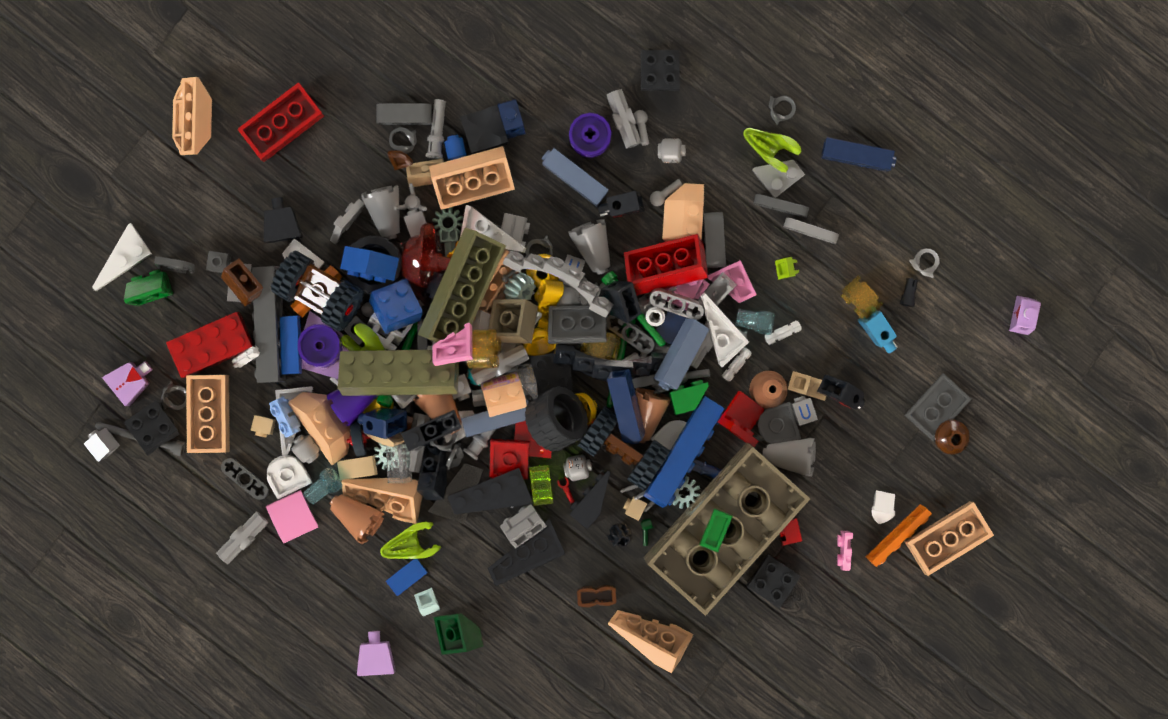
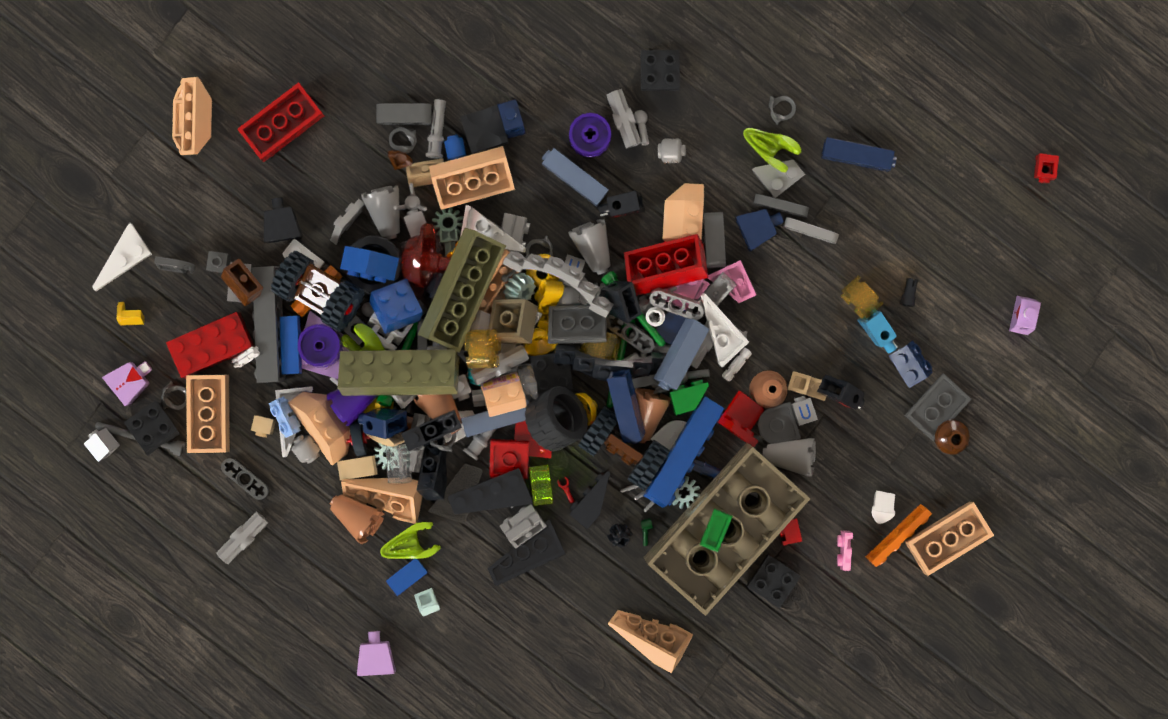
green slope [124,270,174,306] -> none
bright pink slope [266,490,318,544] -> none
white tile [267,455,312,499] -> none
clear light blue piece [303,468,342,505] -> none
bright pink wing [433,323,473,366] -> none
dark green slope [433,613,483,655] -> none
dark grey piece [446,443,464,470] -> none
light grey head [563,454,592,481] -> none
reddish brown brick [577,585,616,607] -> none
tan plate [623,496,647,521] -> none
light grey bar [650,179,682,206] -> none
clear light blue piece [735,309,775,335] -> none
white axle [765,321,802,345] -> none
lime tile [775,257,799,280] -> none
light grey piece [909,248,939,278] -> none
none -> yellow tile [117,302,145,325]
none -> dark blue torso [735,209,784,252]
none -> bracket [889,341,933,388]
none -> red brick [1034,153,1059,183]

